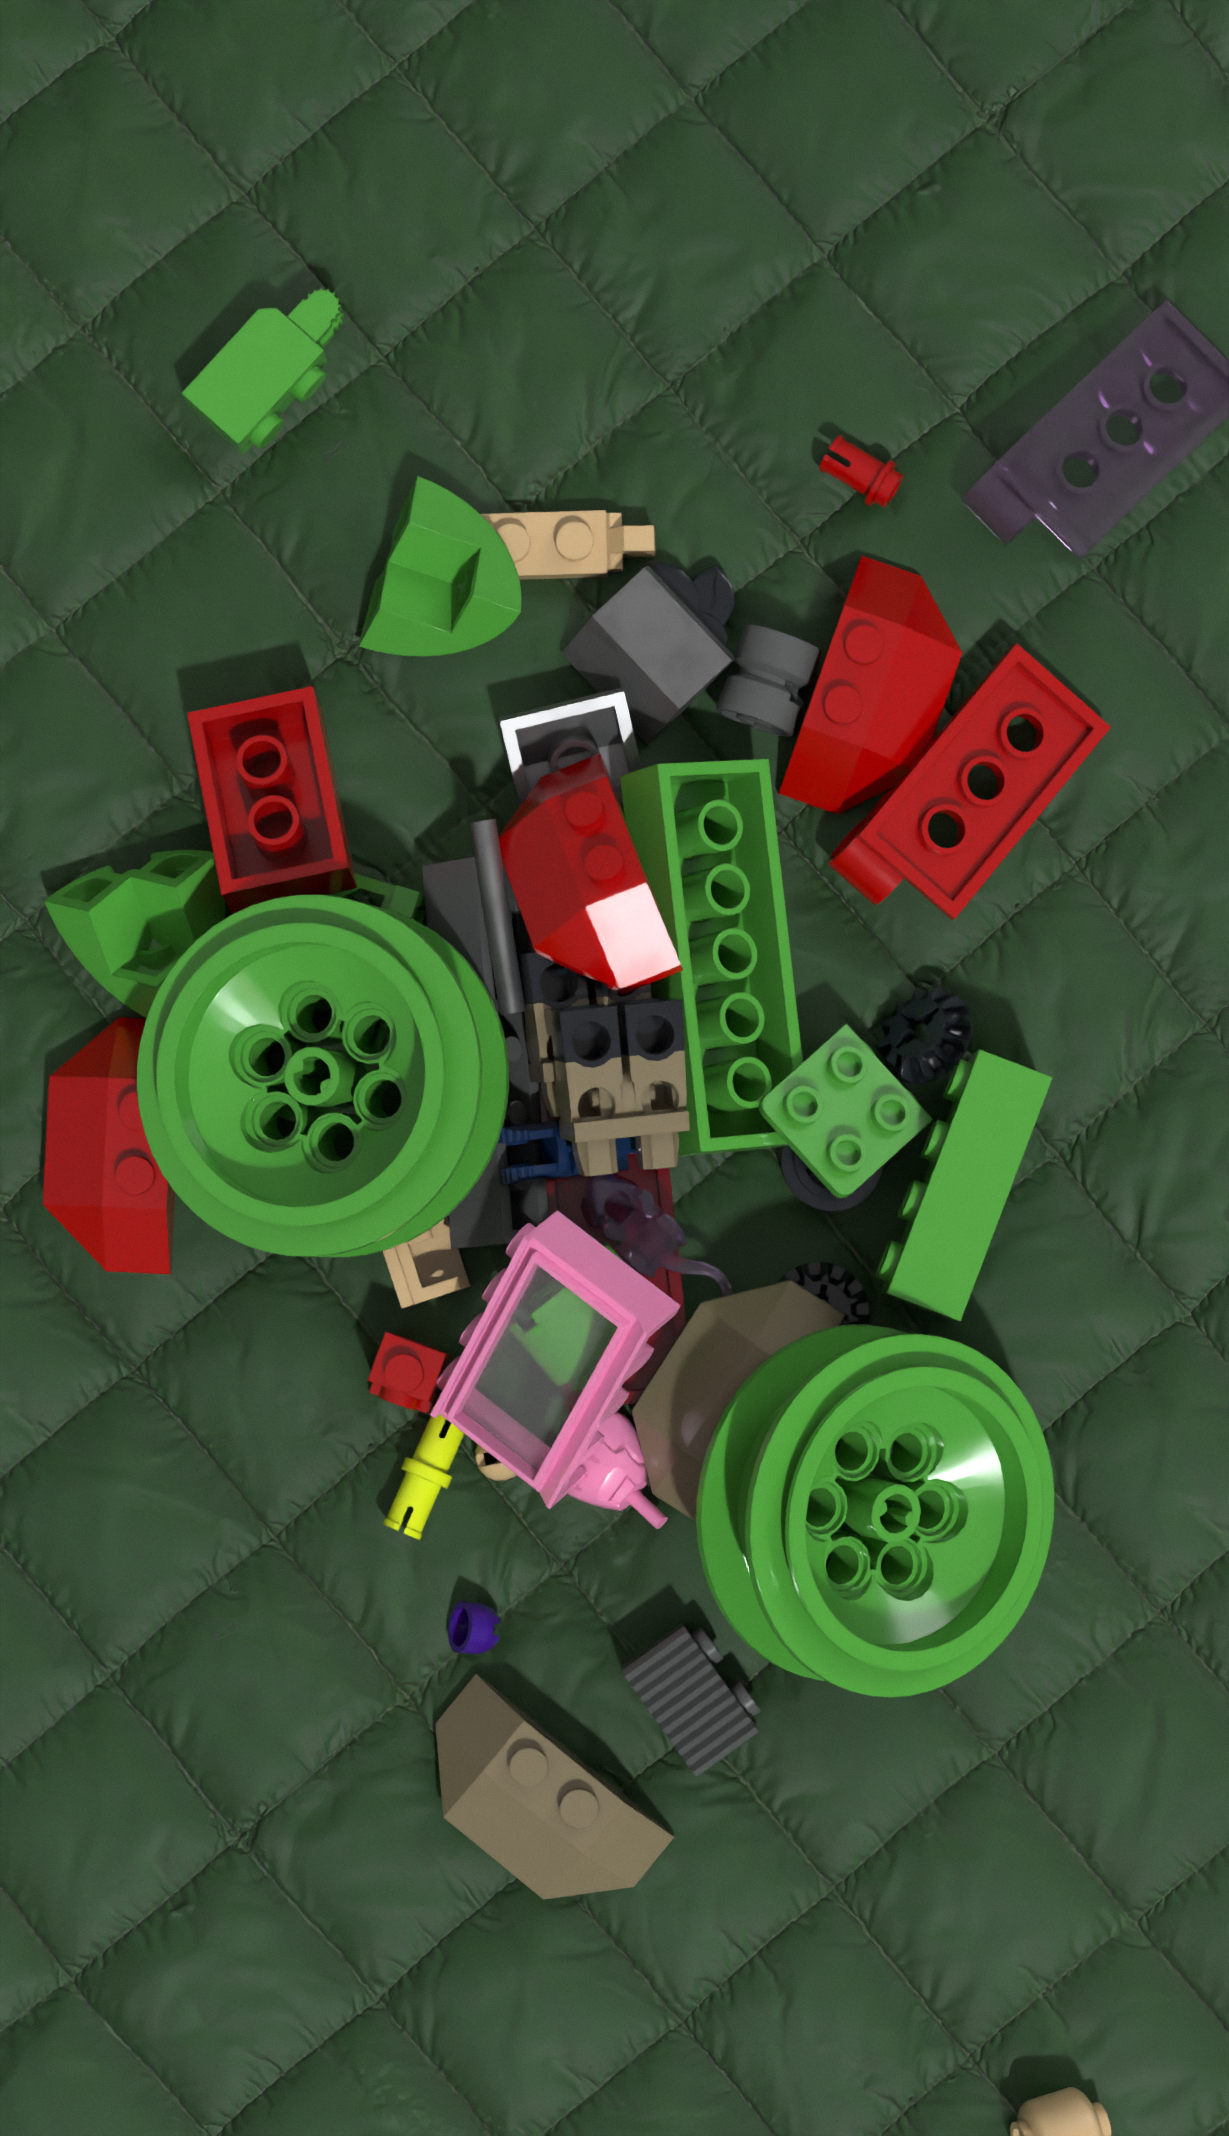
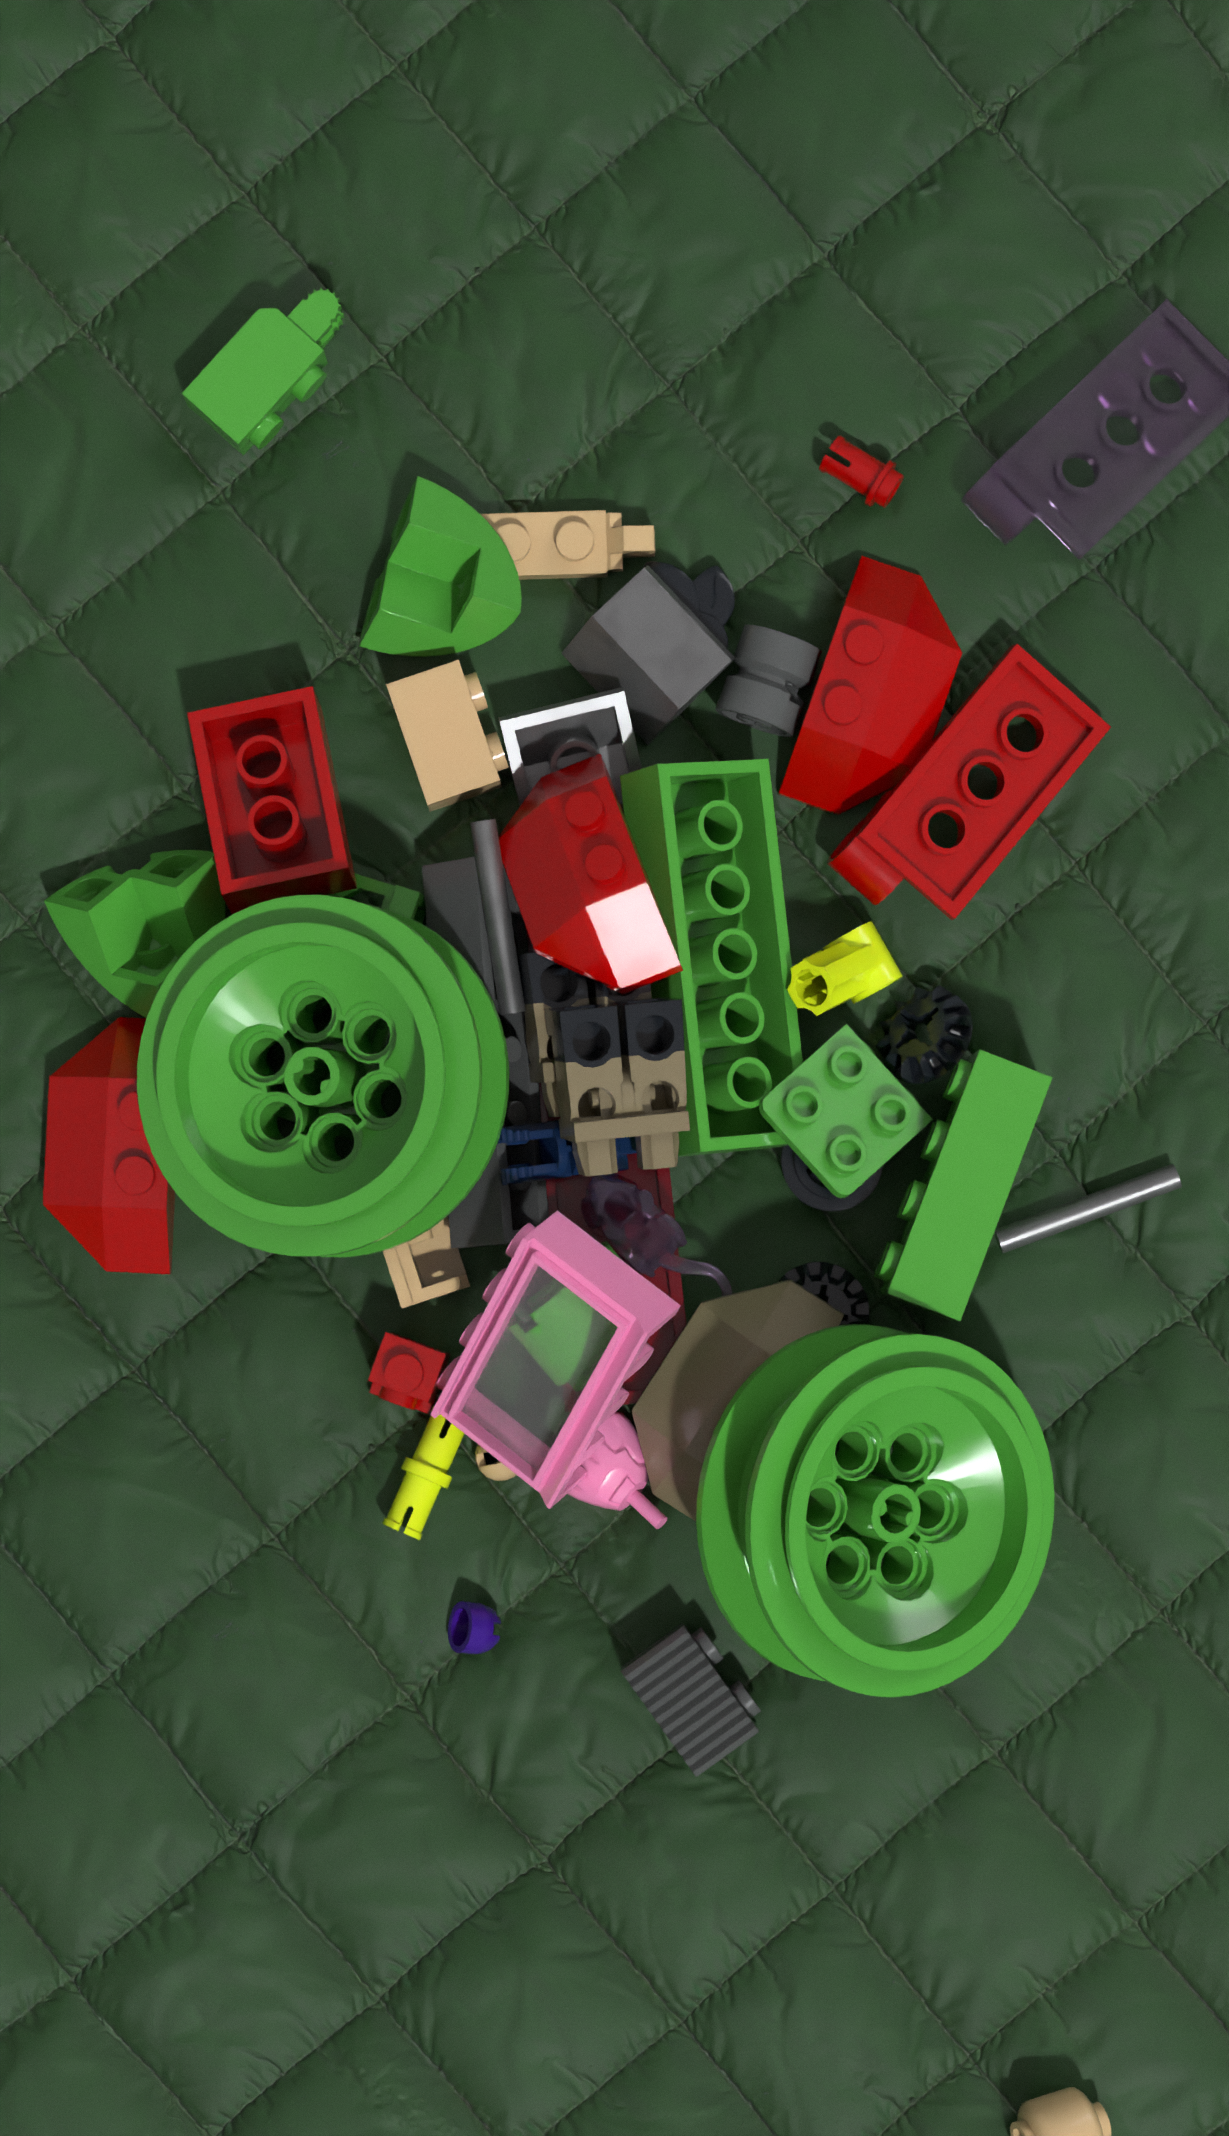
dark tan wedge [435,1673,675,1900] -> none
none -> tan brick [386,660,509,812]
none -> neon yellow piece [787,921,903,1016]
none -> flat silver bar [994,1164,1182,1254]

